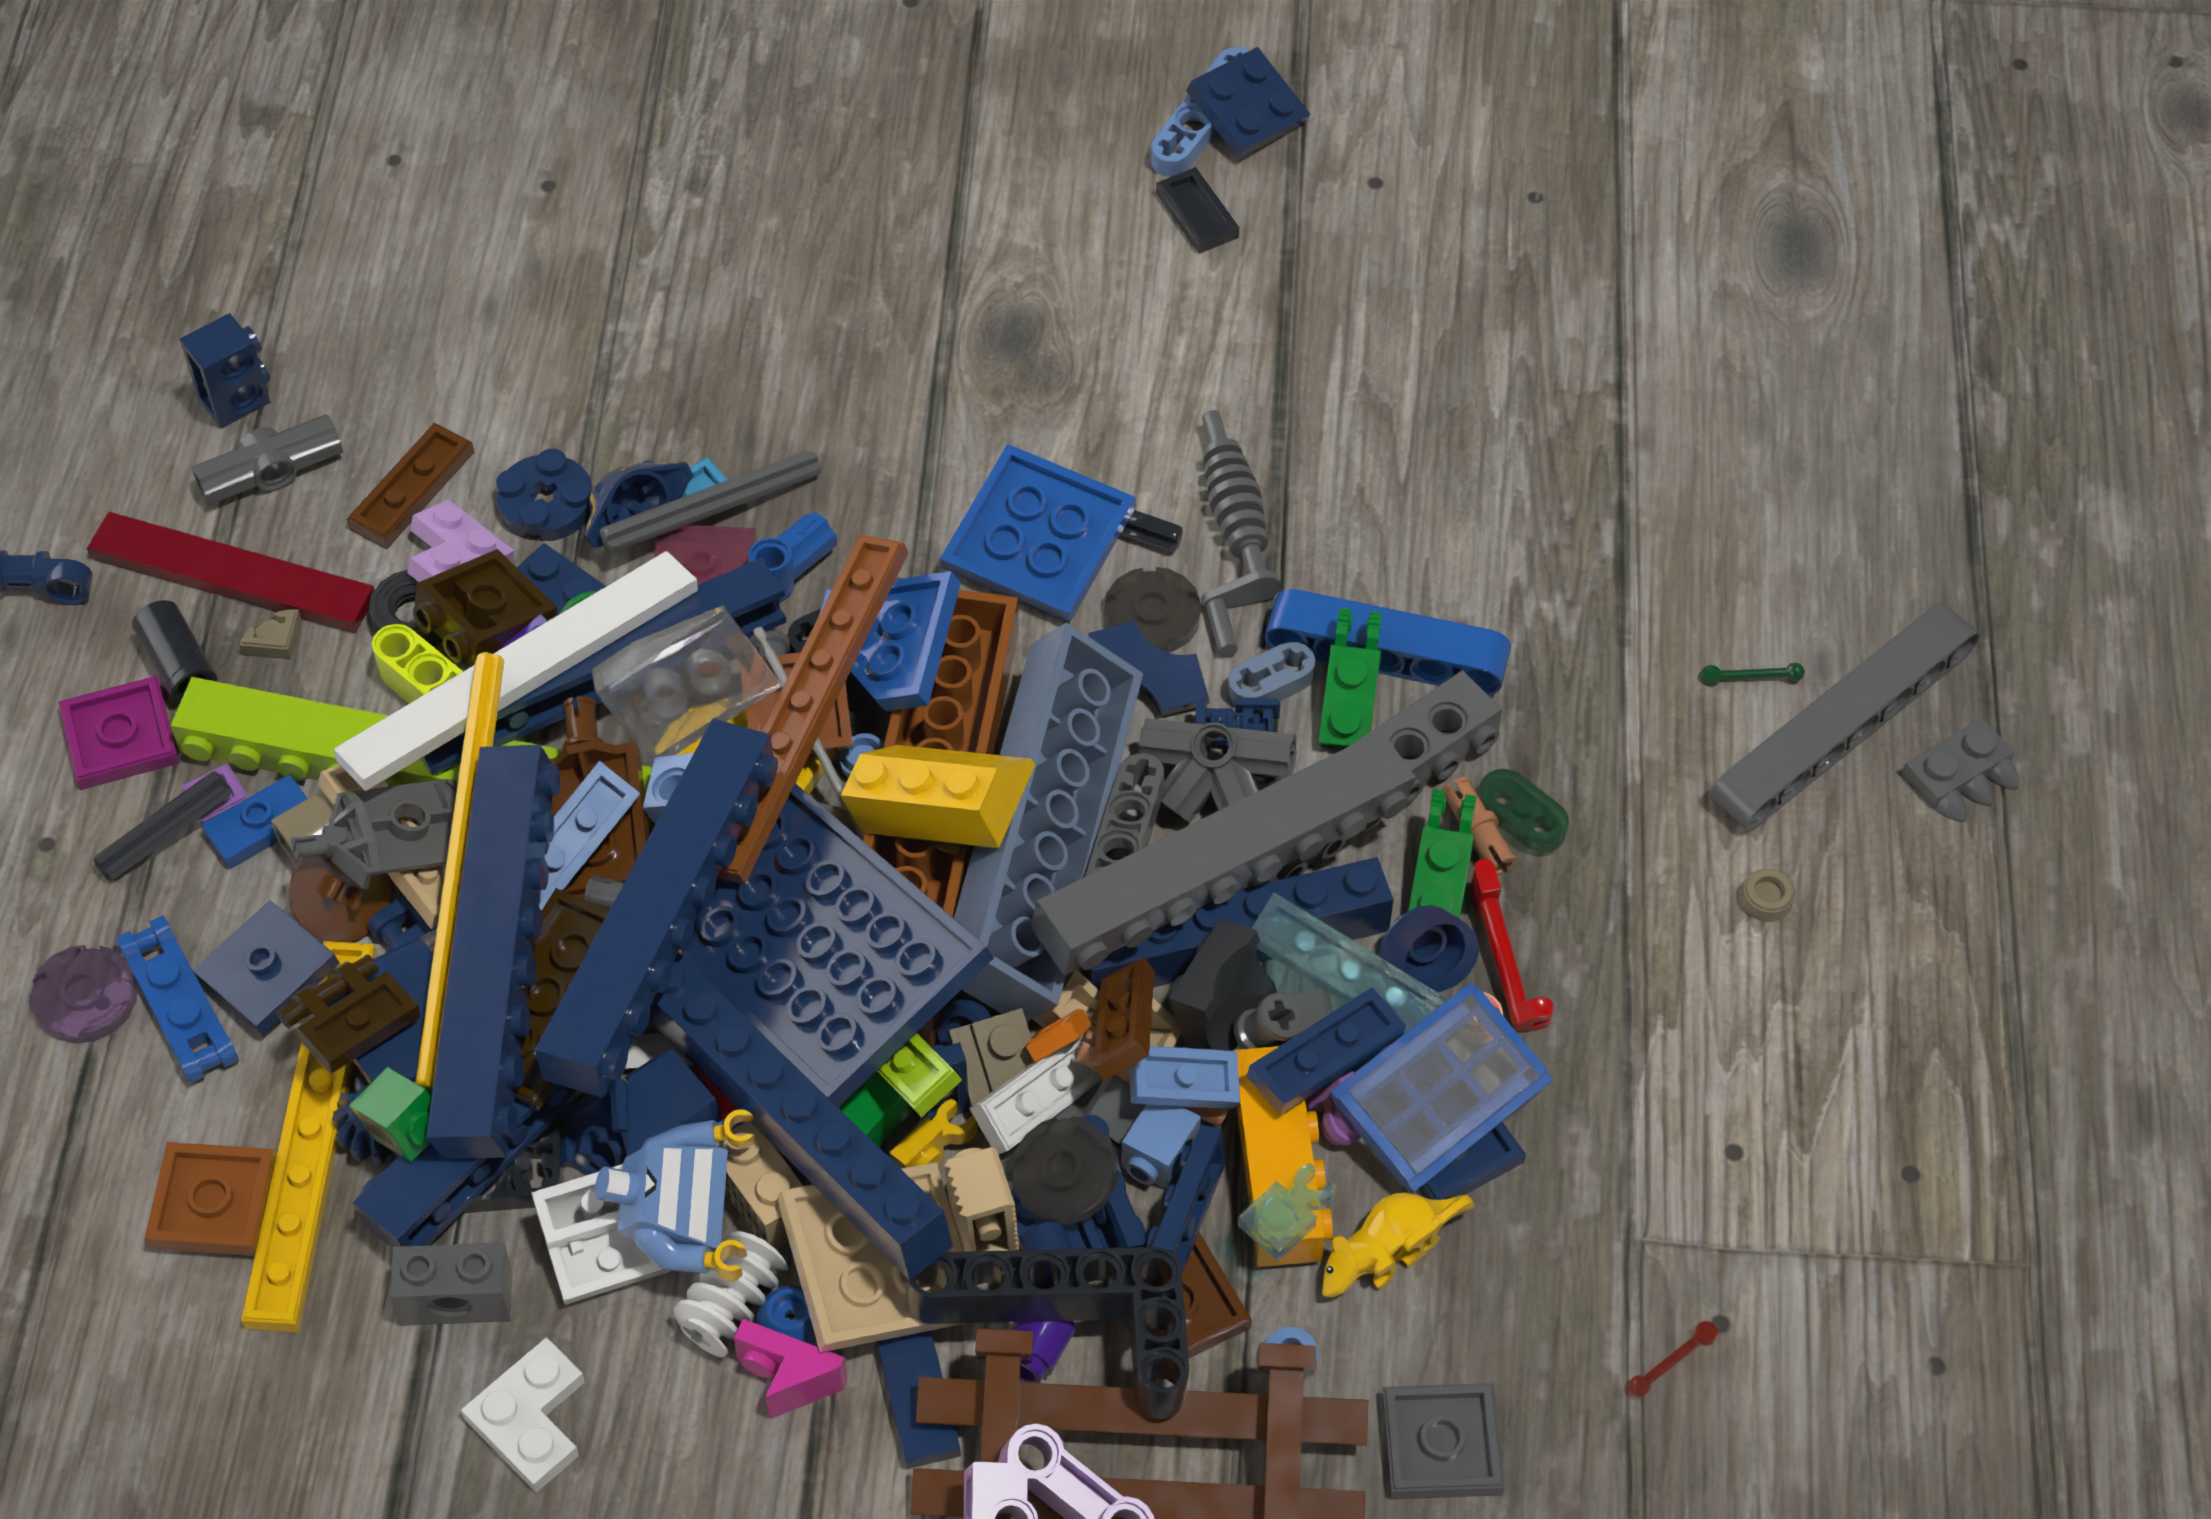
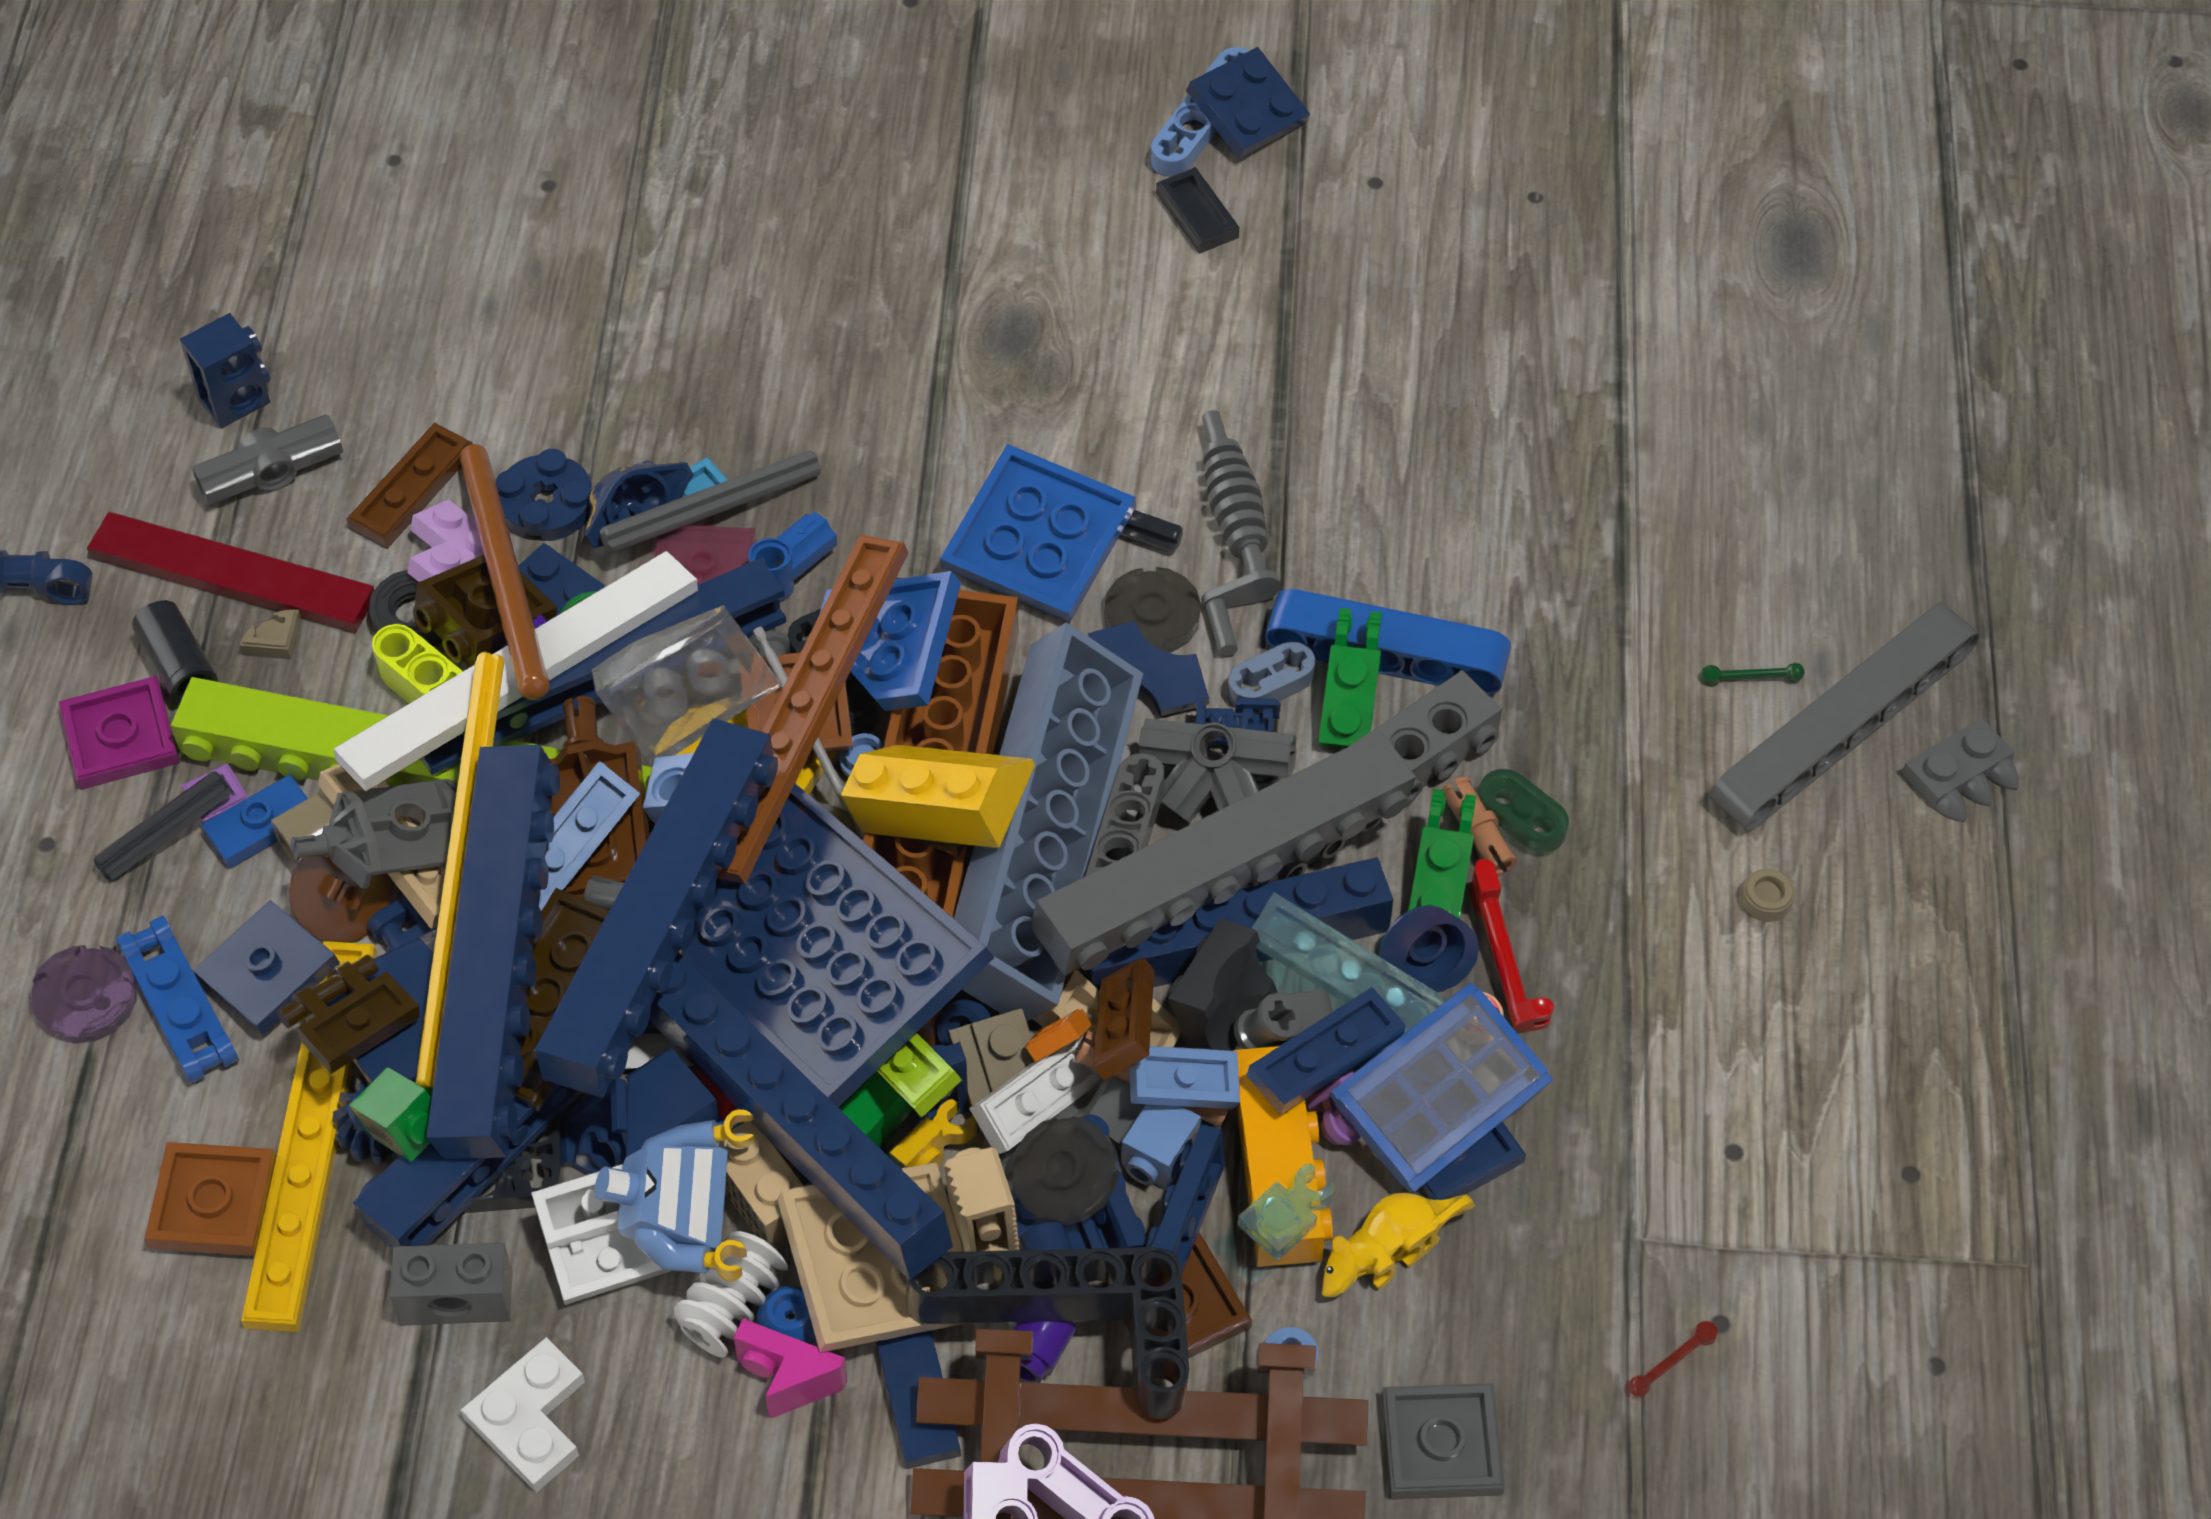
none -> dark orange piece [460,444,550,700]

